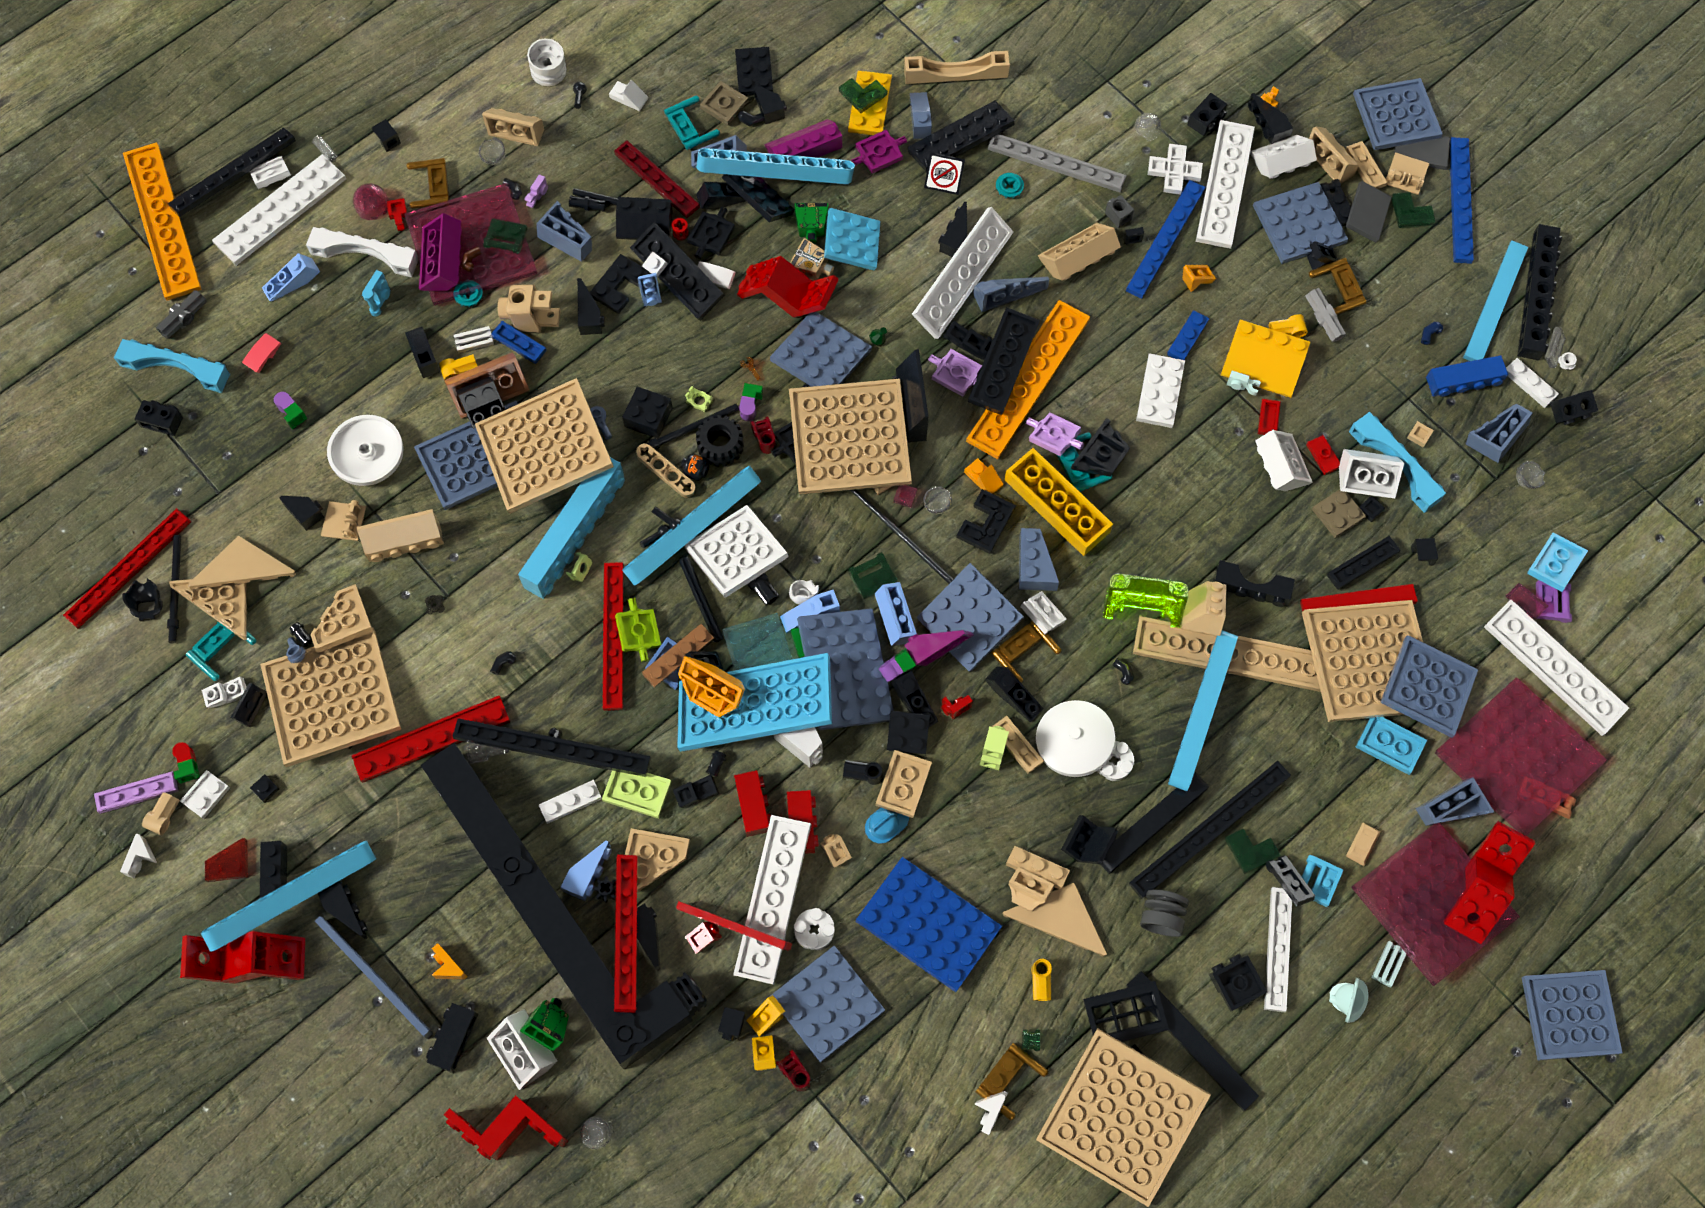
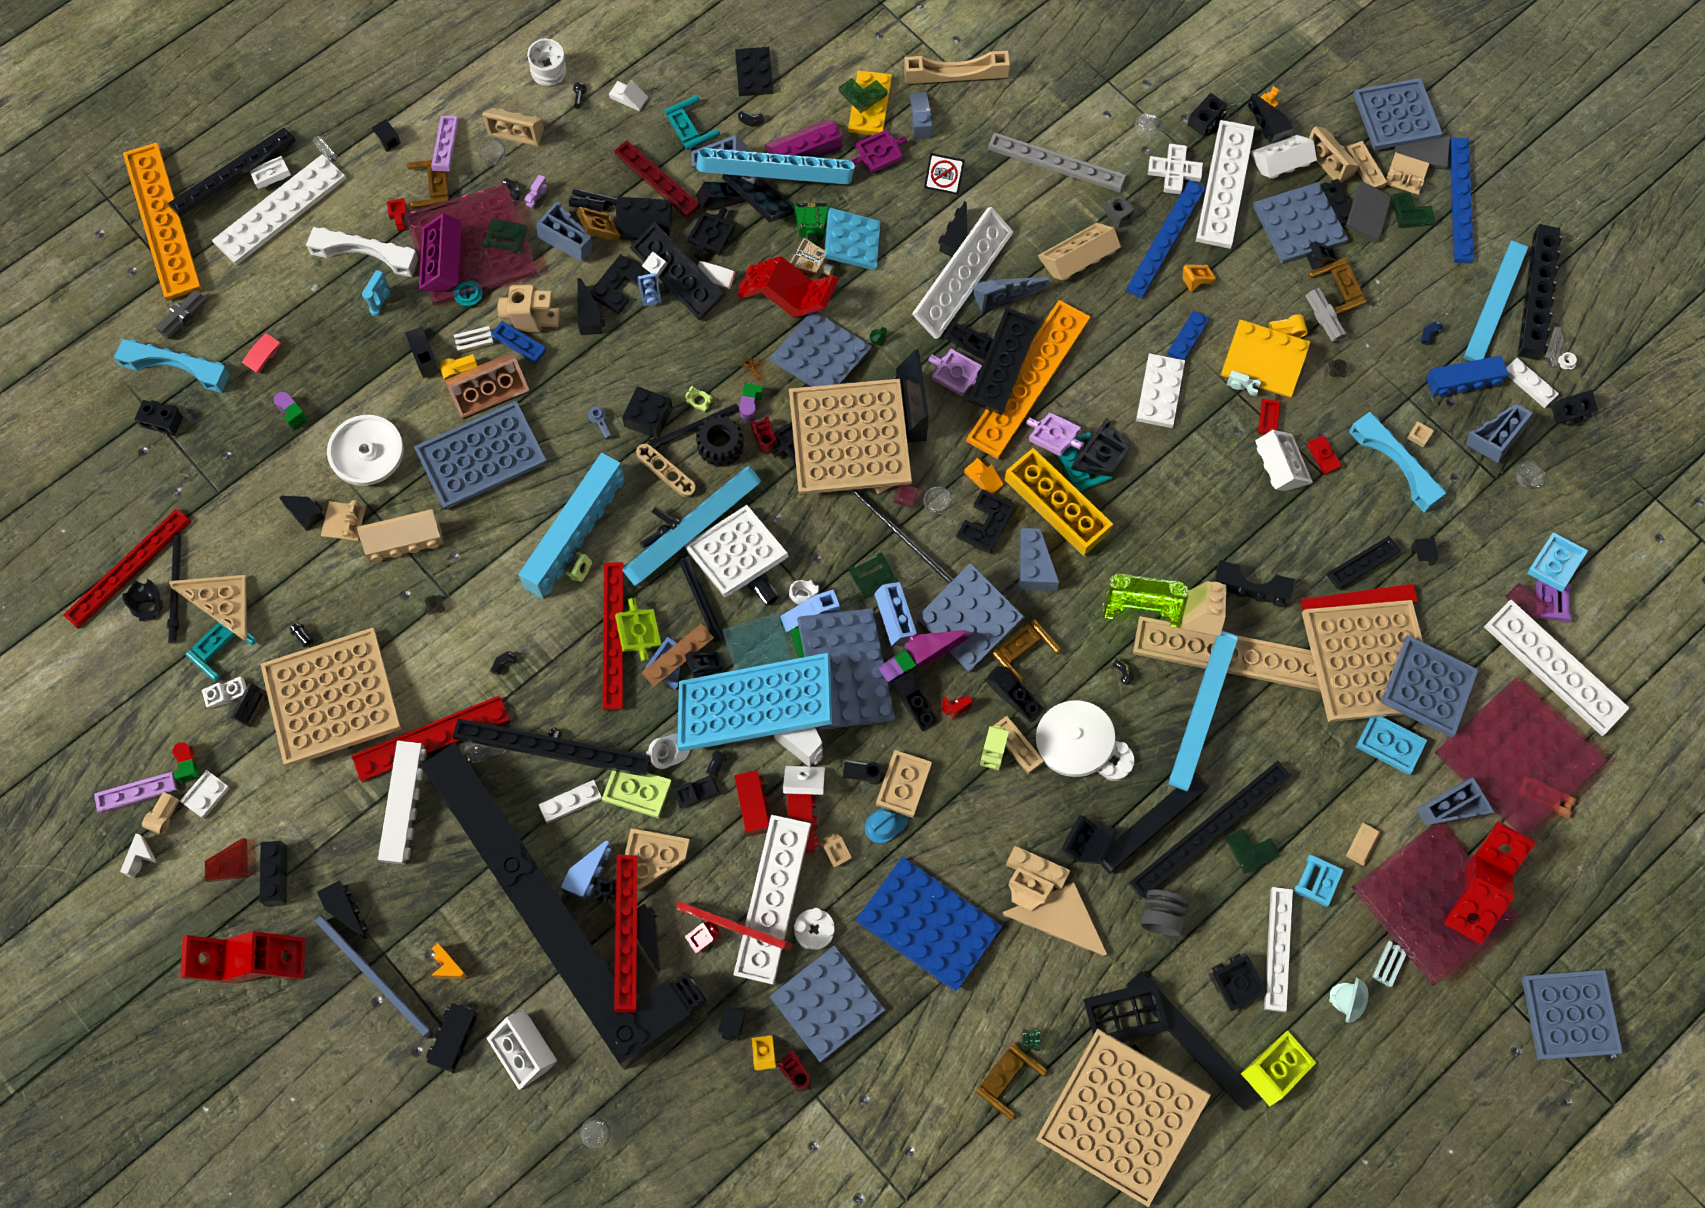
tan tile [187,536,296,590] -> none
medium azure beam [200,841,376,952] -> none
black plate [250,774,280,803] -> none
light blue slope [262,253,320,302] -> none
sand blue plate [286,637,306,663] -> none
tan plate [310,584,373,653] -> none
clear pink cylinder [353,183,389,220] -> none
red bracket [444,1095,568,1161] -> none
black slope [456,376,506,429] -> none
reddish brown arm [461,247,481,272] -> none
tan plate [475,378,614,514] -> none
green torso [520,998,569,1052] -> none
red bush [672,218,689,240] -> none
light orange wedge [678,656,745,717] -> none
black head [680,454,710,481] -> none
dark tan plate [700,81,749,125] -> none
yellow slope [746,995,785,1037] -> none
black slope [753,85,787,124] -> none
black plate [887,711,930,754] -> none
black plate [907,100,1015,173] -> none
white slope [975,1091,1008,1135] -> none
teal gear [996,173,1024,198] -> none
white plate [1020,591,1066,635] -> none
yellow piece [1031,959,1052,1001] -> none
black tile [1123,227,1144,245] -> none
plate [1266,855,1315,907] -> none
dark tan plate [1312,490,1366,538] -> none
white slope [1339,449,1404,499] -> none
black tile [1359,495,1385,522] -> none
none -> white brick [378,741,426,865]
none -> lavender tile [431,116,459,171]
none -> pearl gold plate [576,207,620,242]
none -> white piece [646,733,690,769]
none -> white plate [783,766,825,795]
none -> neon yellow slope [1241,1030,1316,1106]
none -> clear smoke plate [1328,359,1348,377]

